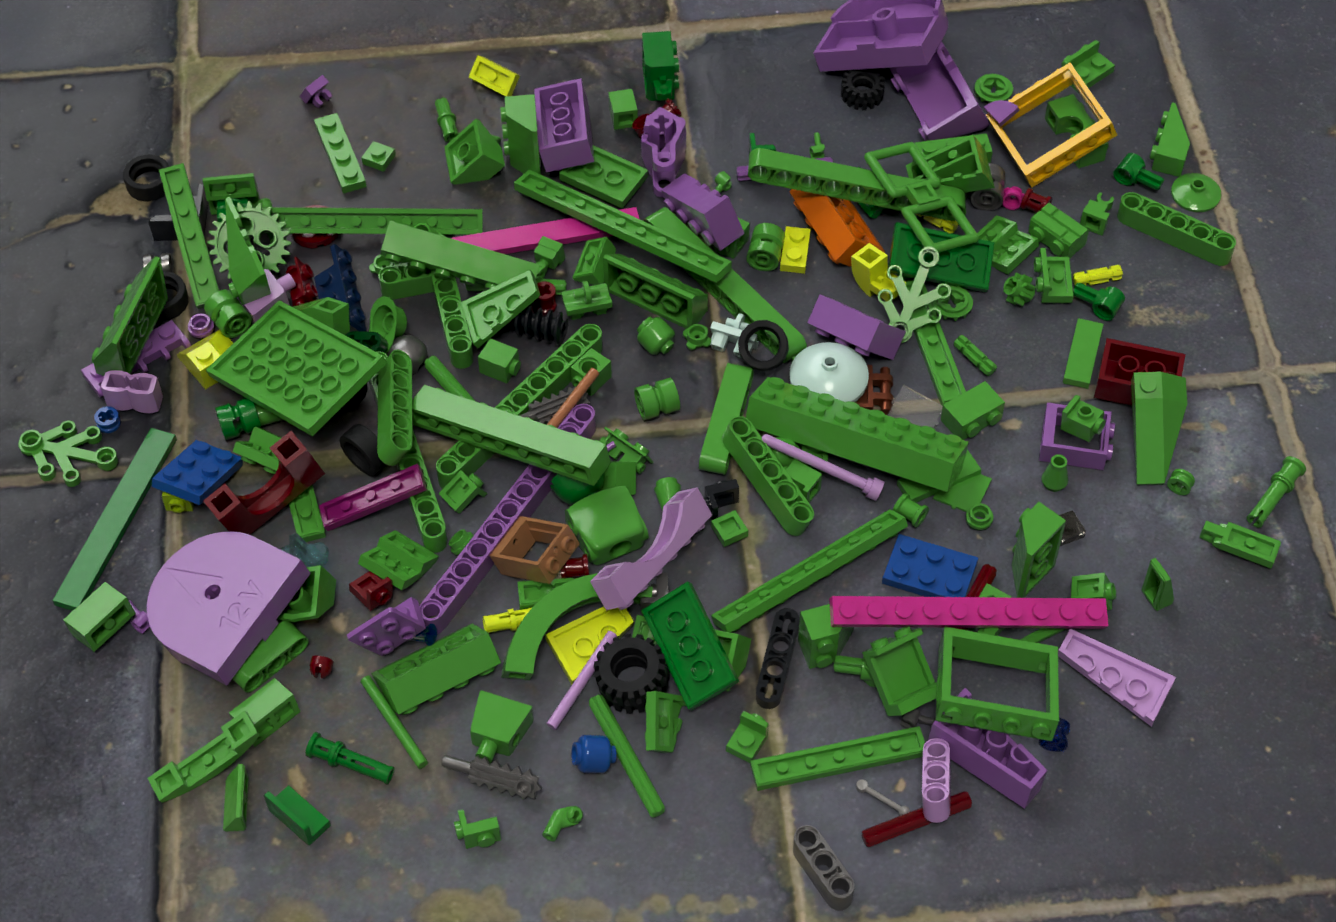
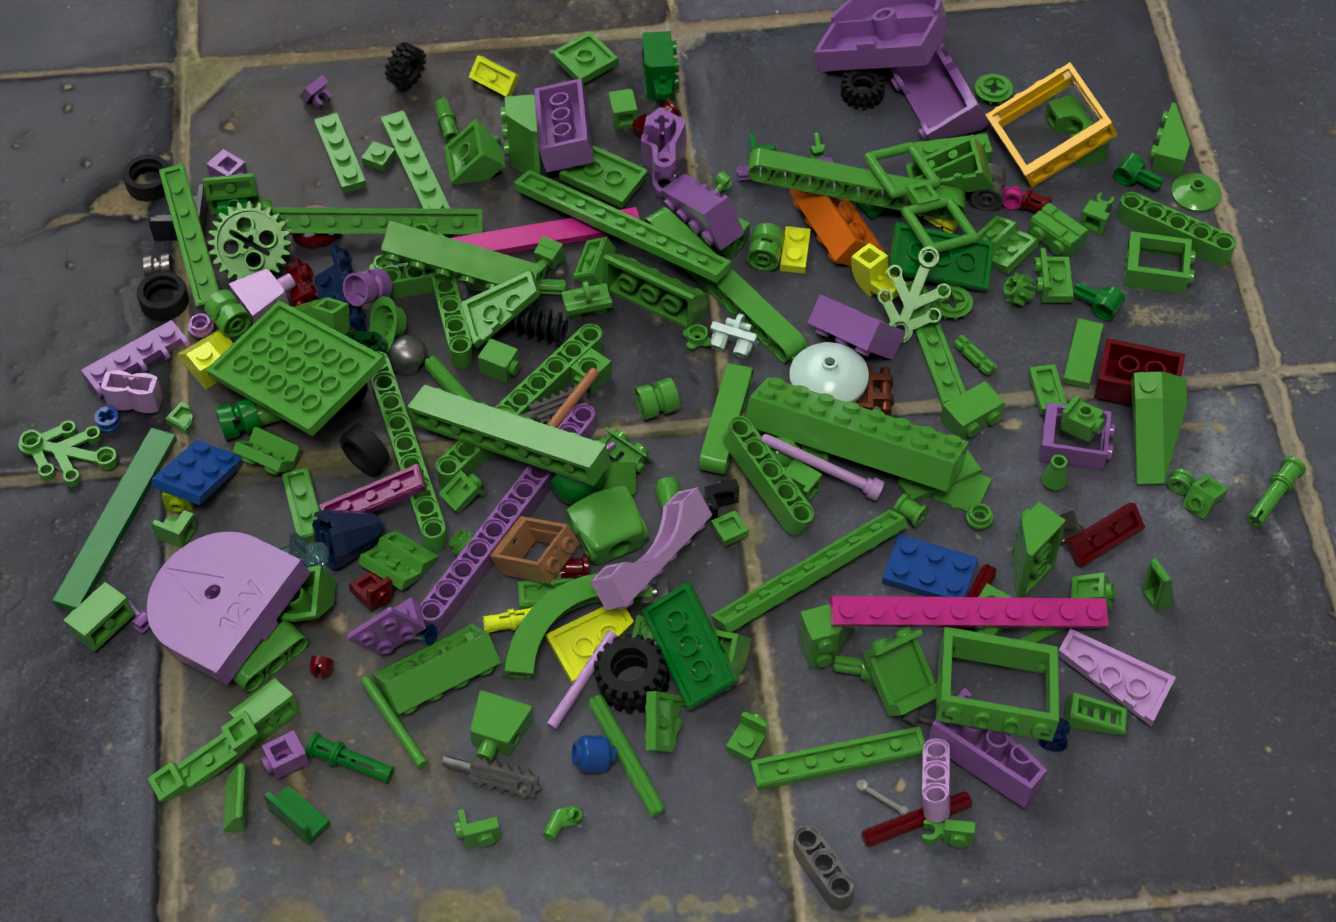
bright green slope [92,256,168,376] -> none
dark red arch [203,431,325,535] -> none
bright green wedge [225,197,271,305] -> none
bright green beam [377,350,412,466] -> none
dark red bush [534,281,557,315] -> none
bright green head [637,316,675,355] -> none
black tyre [738,320,789,371] -> none
black beam [756,608,800,709] -> none
clear piece [888,384,943,428] -> none
medium lavender tile [984,100,1020,126] -> none
bright green bracket [1061,40,1115,93] -> none
neon yellow axle [1073,265,1123,285] -> none
bright green hinge [1200,521,1281,568] -> none
none -> bright green panel [151,510,198,548]
none -> bright green tile [165,400,193,435]
none -> medium lavender brick [207,149,248,177]
none -> medium lavender brick [260,730,310,779]
none -> dark blue cone [312,509,383,569]
none -> medium lavender wheel [343,268,392,306]
none -> bright green plate [381,111,451,209]
none -> black tyre [385,42,426,89]
none -> bright green plate [552,31,618,84]
none -> bright green plate [922,819,975,848]
none -> bright green plate [1028,364,1067,415]
none -> bright green slope [1063,692,1127,736]
none -> dark red plate [1066,502,1145,567]
none -> bright green window [1124,231,1196,294]
none -> bright green bracket [1182,474,1229,519]

